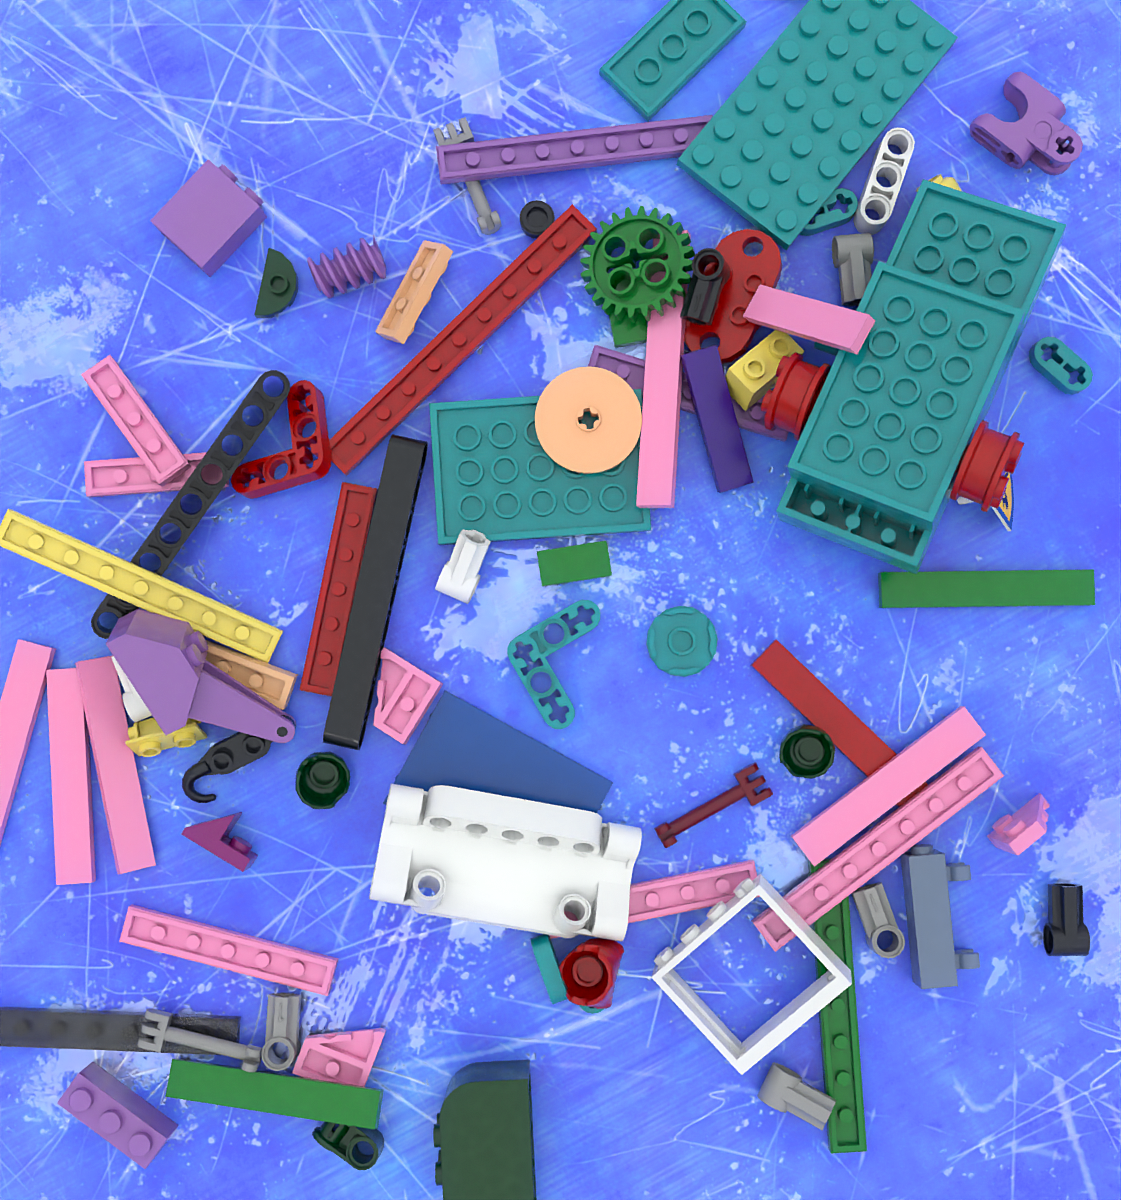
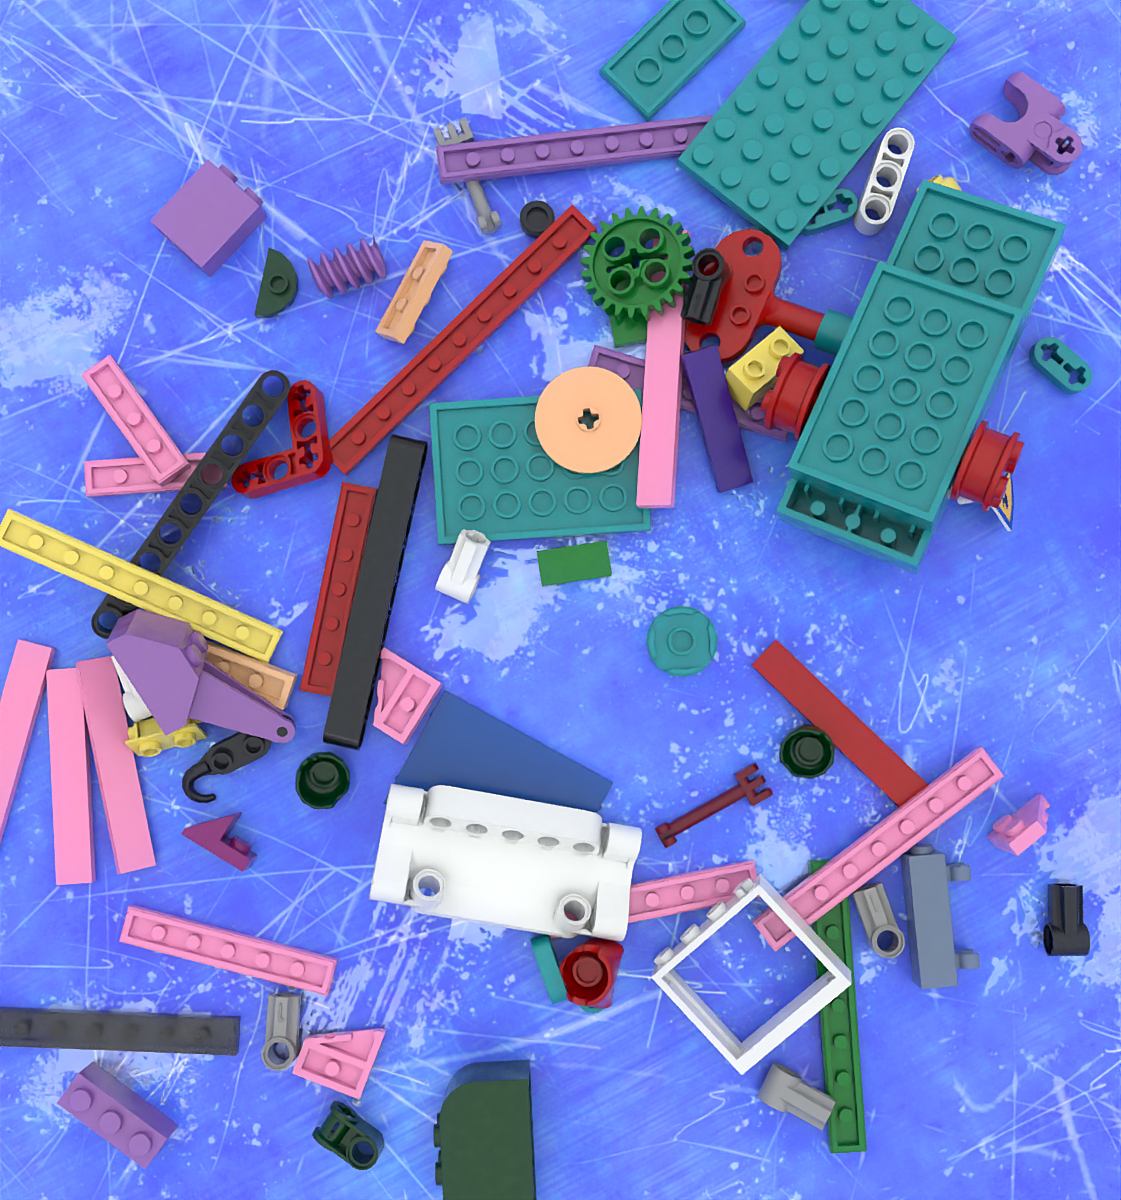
light grey hinge [137,1008,263,1072] -> none
green tile [165,1058,384,1130] -> none
teal beam [507,600,601,729] -> none
bright pink tile [743,284,875,354] -> none
bright pink tile [791,706,986,867] -> none
light grey piece [832,233,874,307] -> none
green tile [878,569,1095,608] -> none

